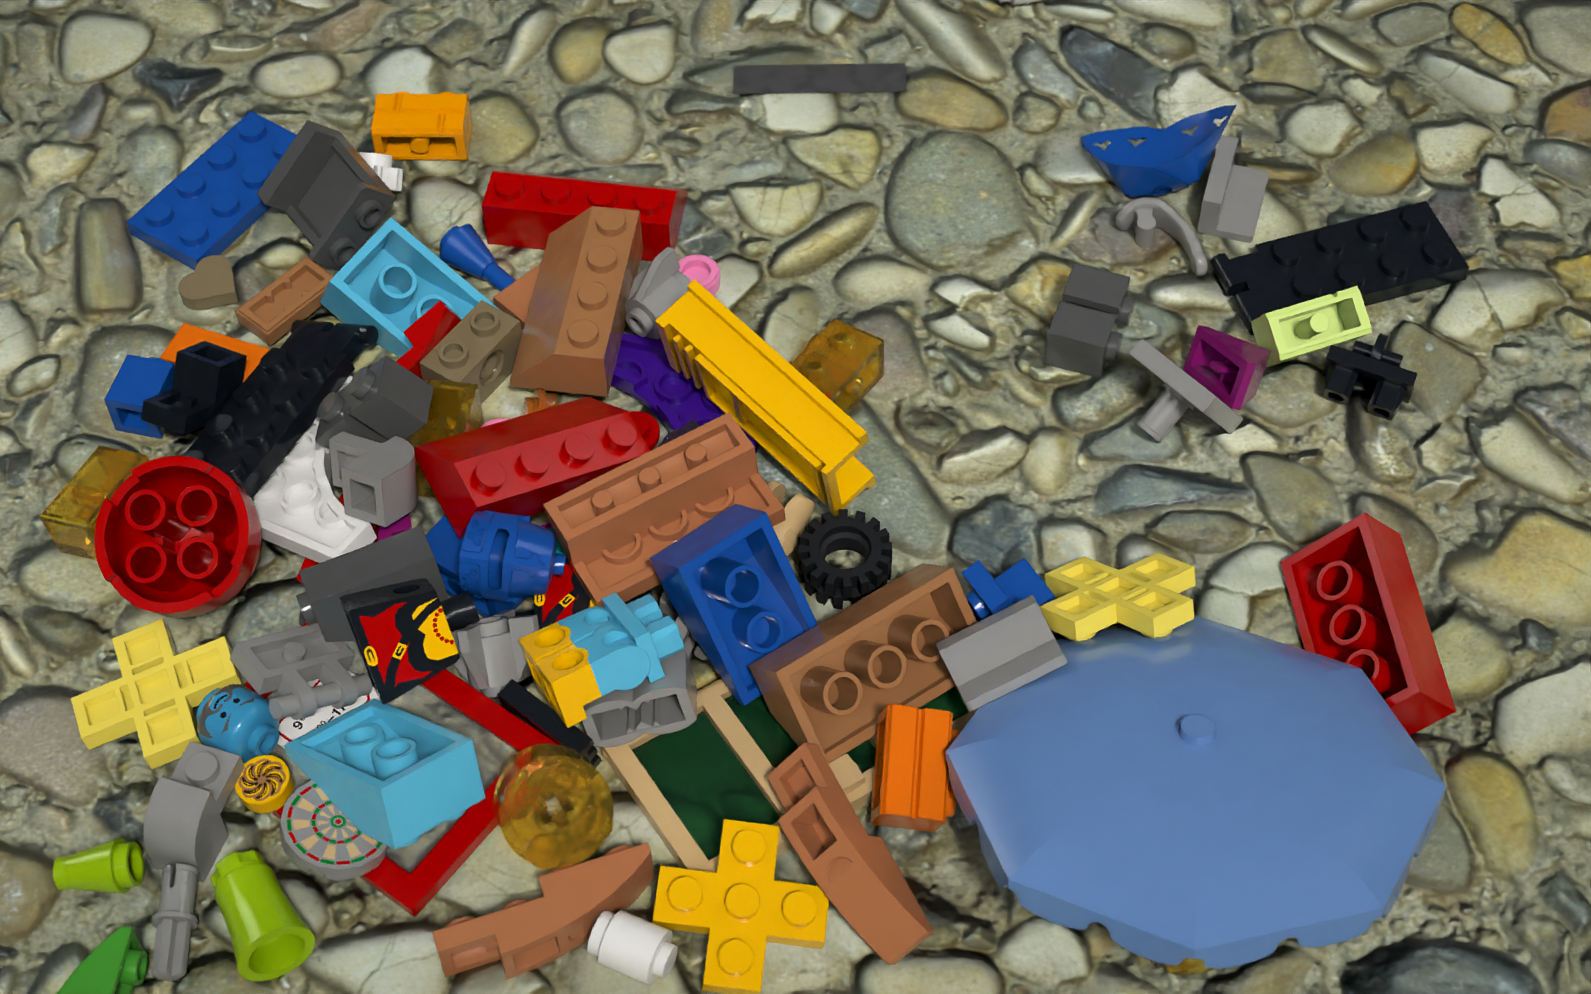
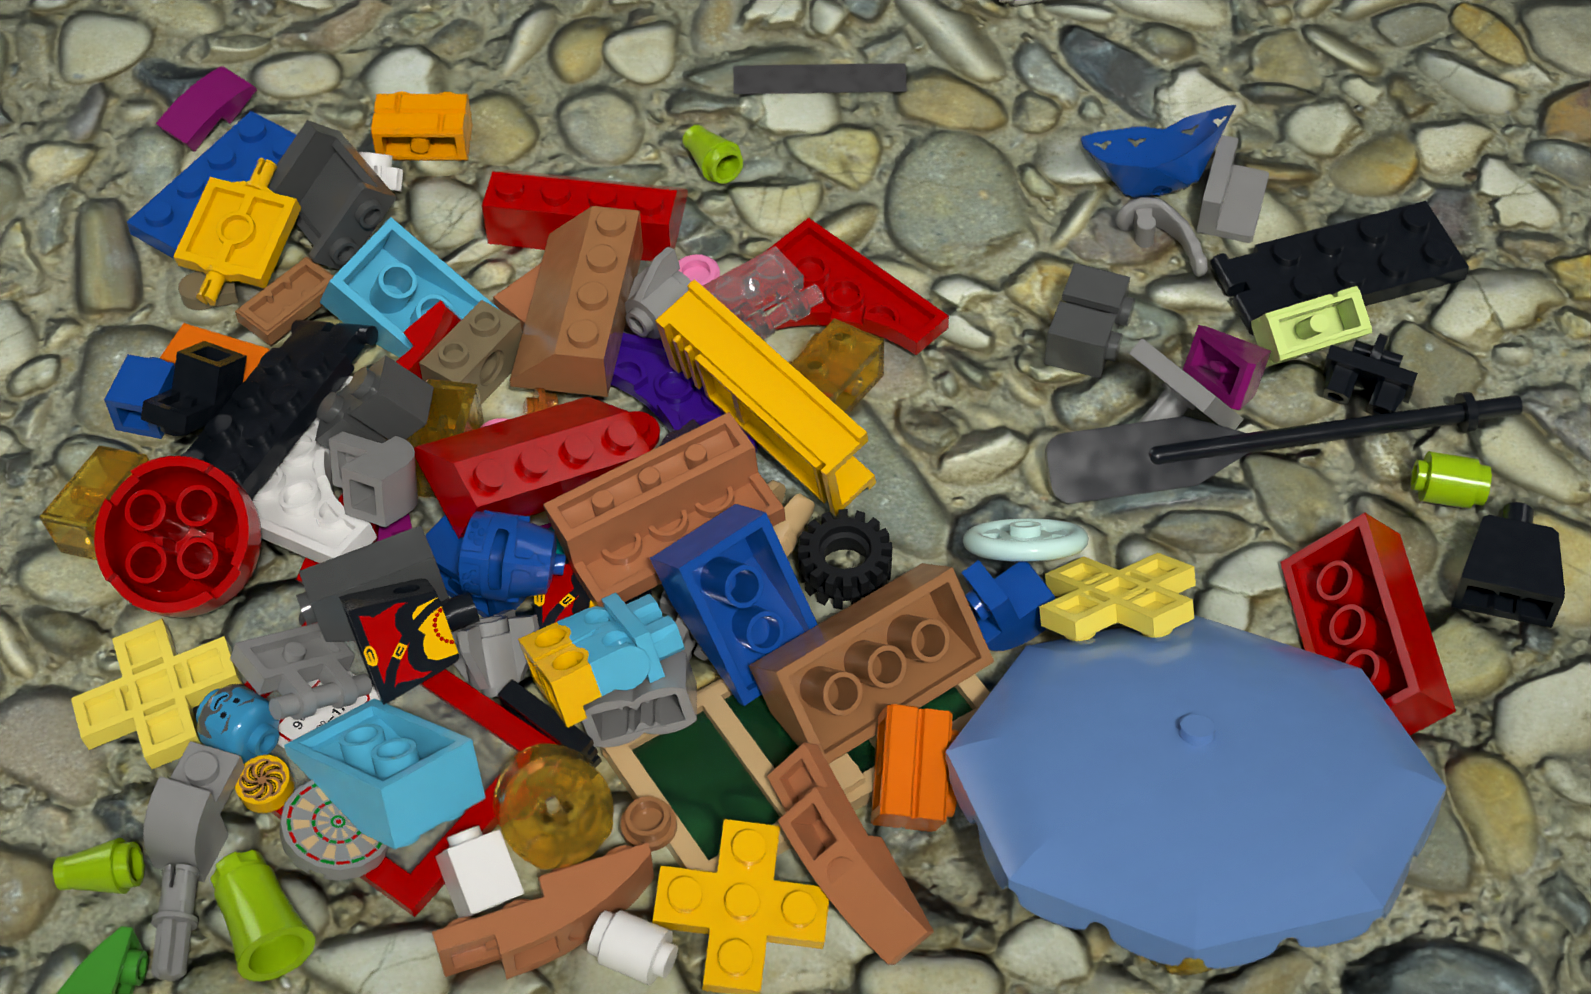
blue cone [440,224,516,292] -> none
light grey panel [935,595,1067,711] -> none
none -> magenta slope [155,66,257,152]
none -> yellow plate [173,158,301,306]
none -> white brick [435,826,524,918]
none -> medium nougat plate [621,796,677,851]
none -> lime cone [682,125,743,184]
none -> clear plate [703,246,824,340]
none -> red plate [711,217,949,355]
none -> light aqua plate [963,518,1089,562]
none -> black piece [1045,392,1523,504]
none -> lime brick [1411,451,1492,509]
none -> black torso [1451,502,1565,628]

